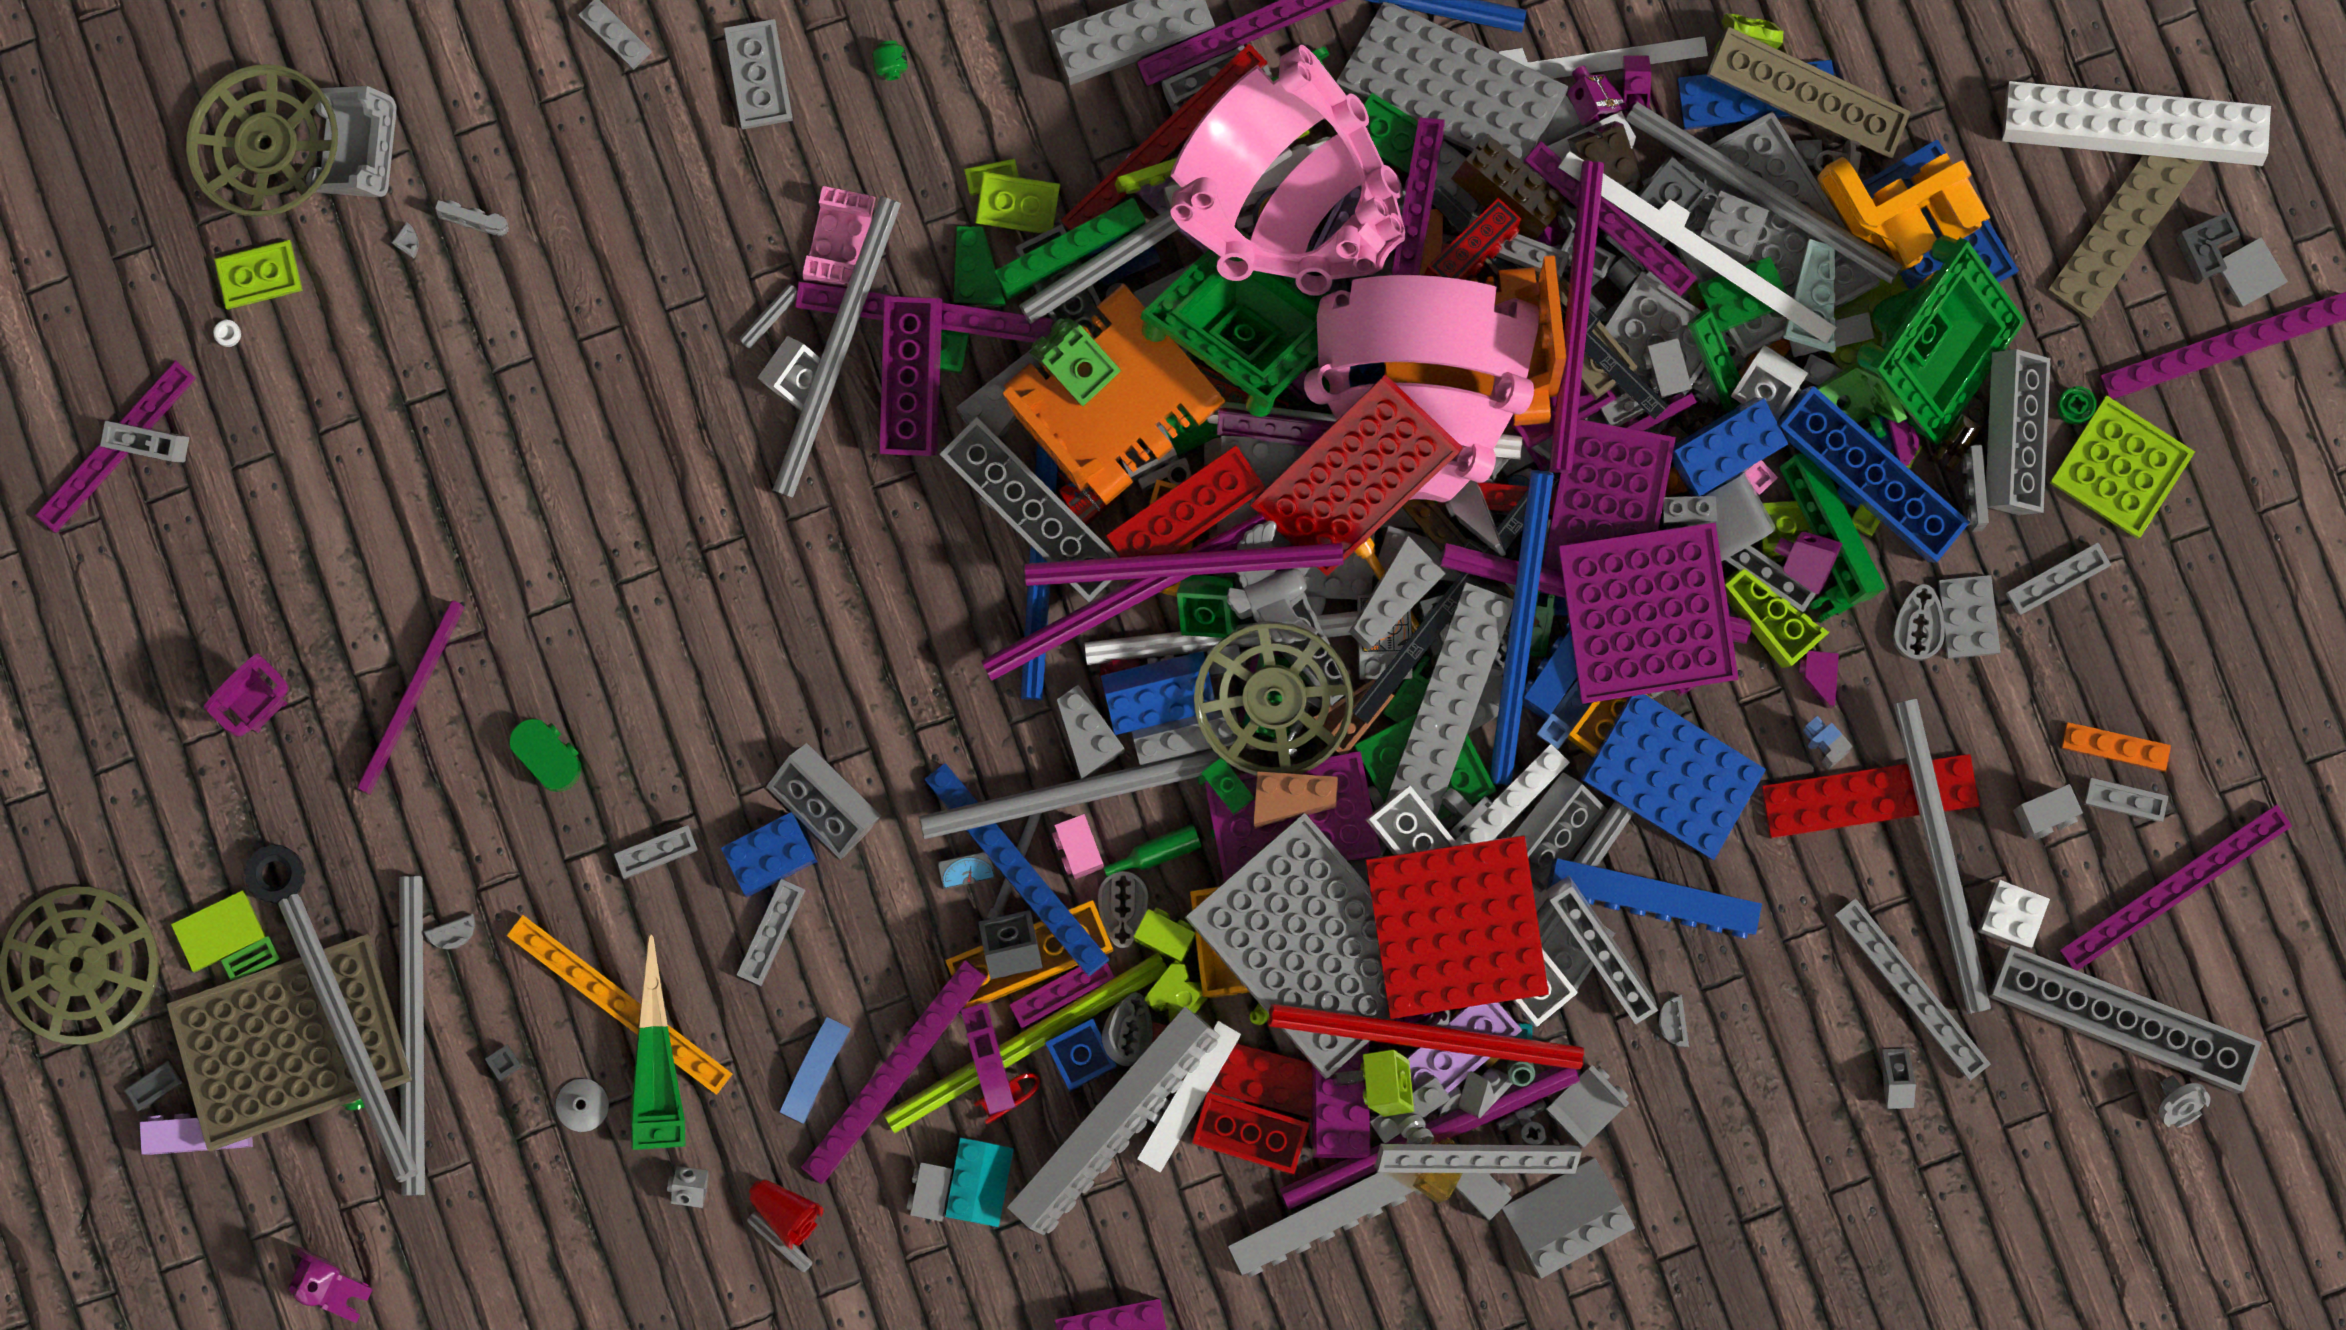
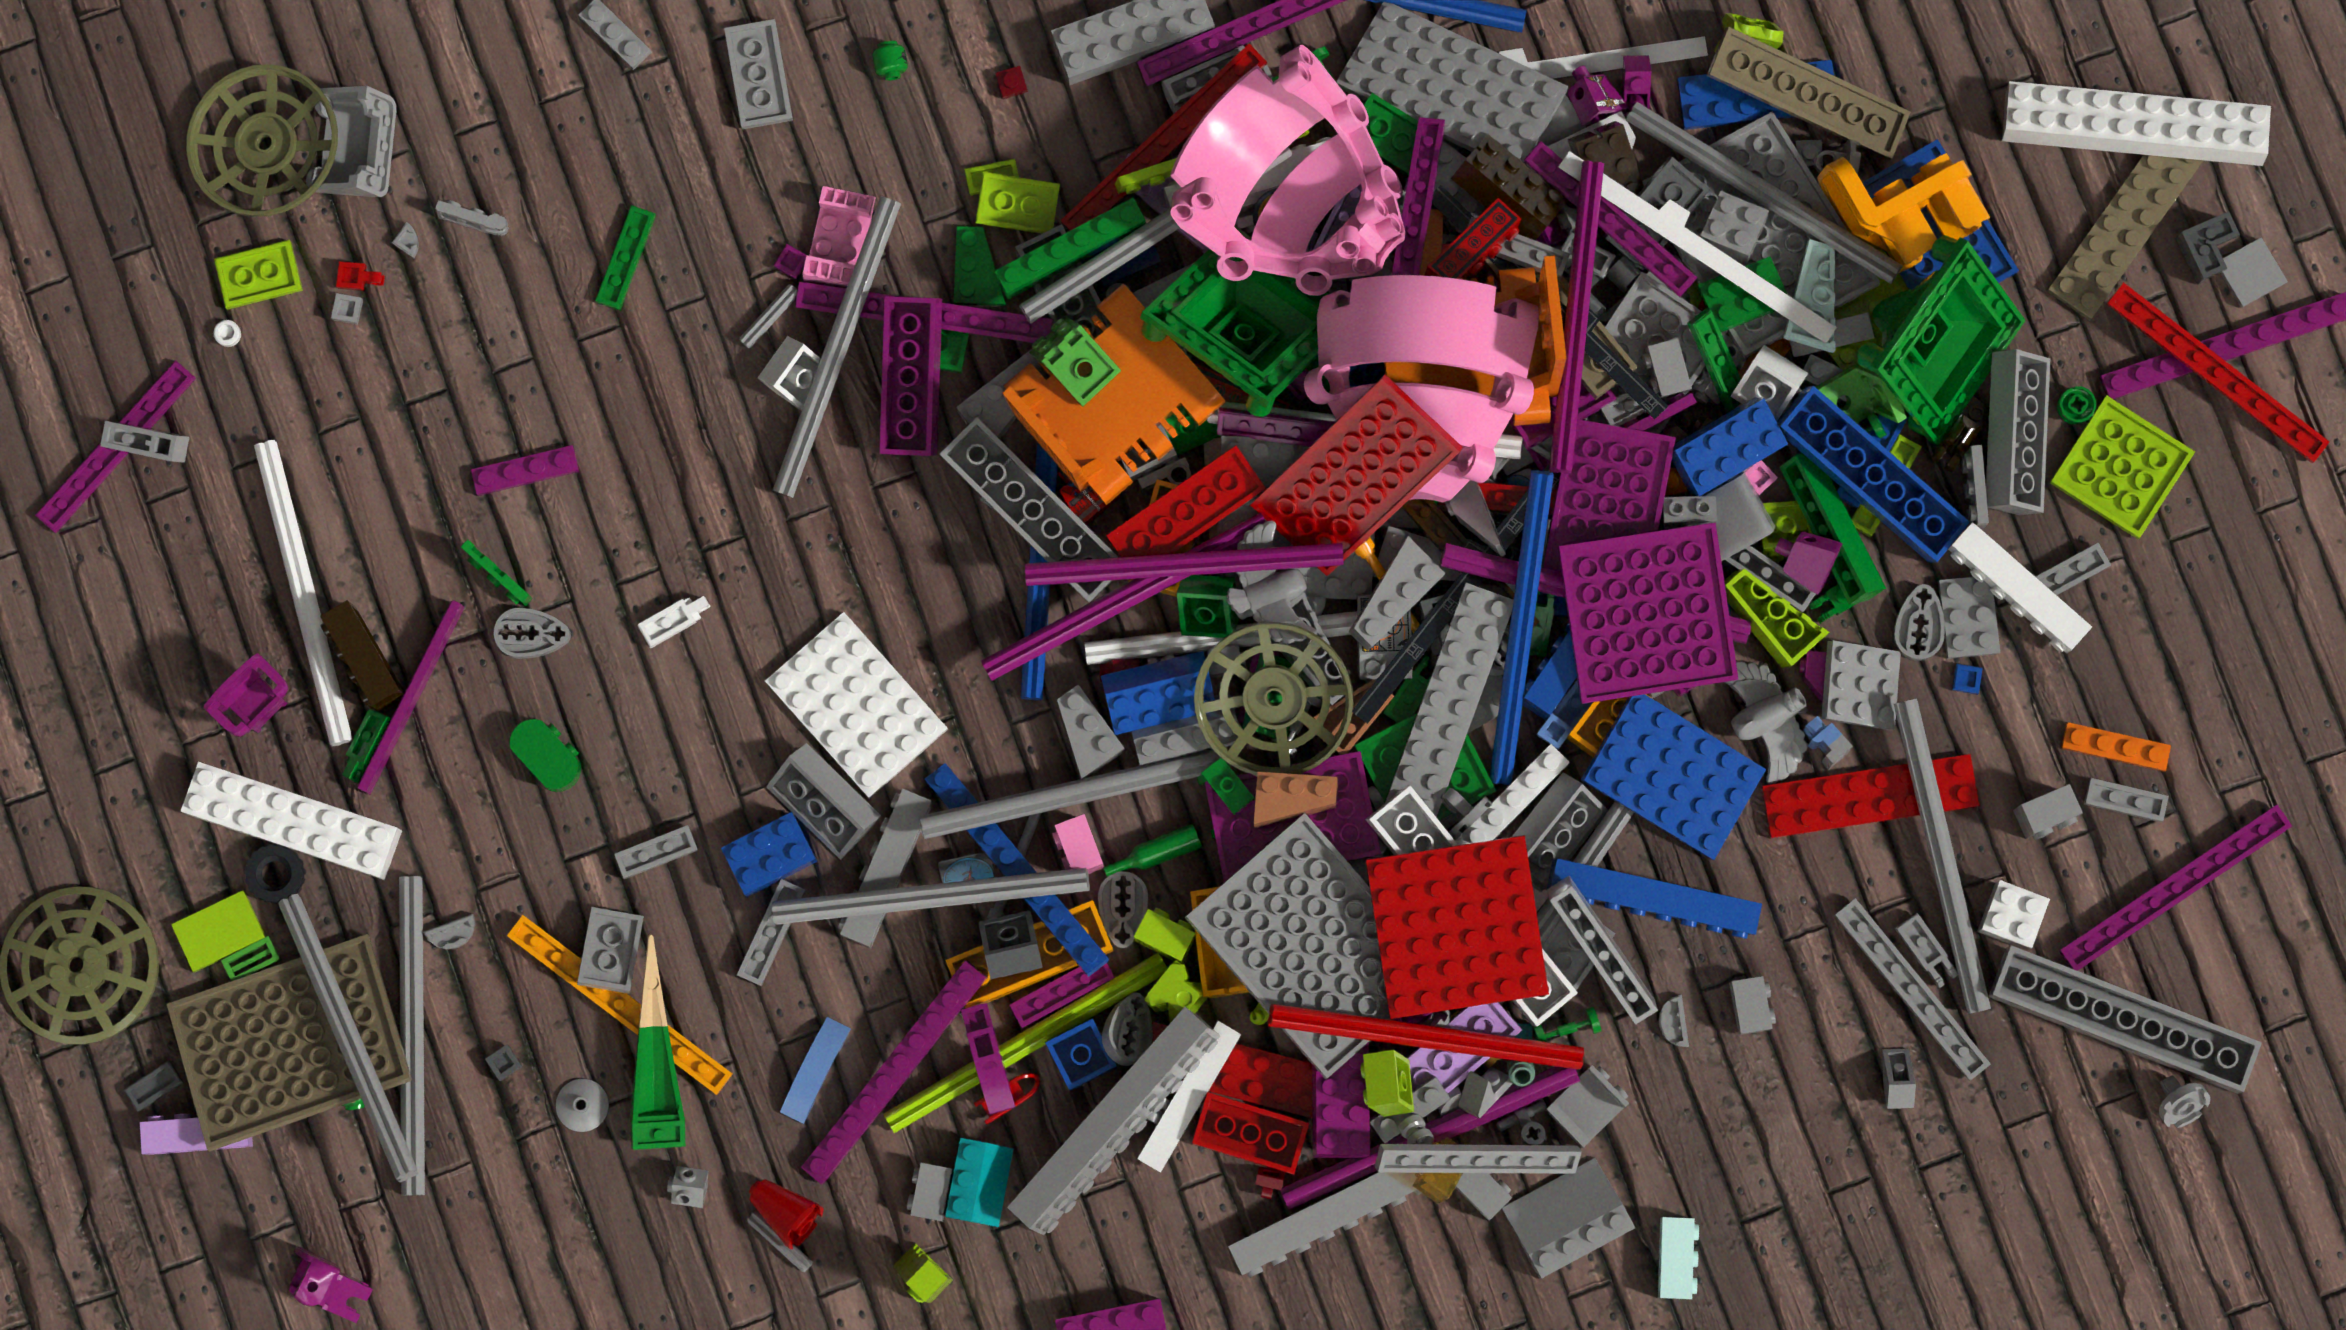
clear smoke tile [1333,1070,1364,1086] -> none
magenta tile [1885,418,1919,466] -> none
none -> white brick [181,762,402,880]
none -> white axle [254,440,353,746]
none -> dark brown piece [320,600,405,712]
none -> light grey plate [331,293,363,325]
none -> red plate [336,261,385,291]
none -> green hinge [342,709,392,783]
none -> green wing [461,539,533,606]
none -> magenta plate [471,445,580,496]
none -> light grey piece [494,608,571,659]
none -> light grey plate [577,907,644,994]
none -> green tile [595,205,656,311]
none -> white hinge [637,596,710,648]
none -> white plate [765,612,948,799]
none -> light grey axle [772,868,1090,924]
none -> magenta tile [773,244,807,280]
none -> light grey brick [838,789,933,948]
none -> lime wedge [893,1243,953,1303]
none -> dark red plate [995,66,1028,99]
none -> dark red tile [1255,1166,1285,1199]
none -> green wheel [1533,1007,1602,1042]
none -> light aqua brick [1658,1217,1699,1299]
none -> light grey animal [1724,661,1808,785]
none -> light grey brick [1729,976,1776,1035]
none -> light grey plate [1821,640,1901,730]
none -> light grey hinge [1894,913,1958,988]
none -> white brick [1948,522,2092,654]
none -> blue tile [1952,664,1983,695]
none -> red plate [2106,282,2330,463]

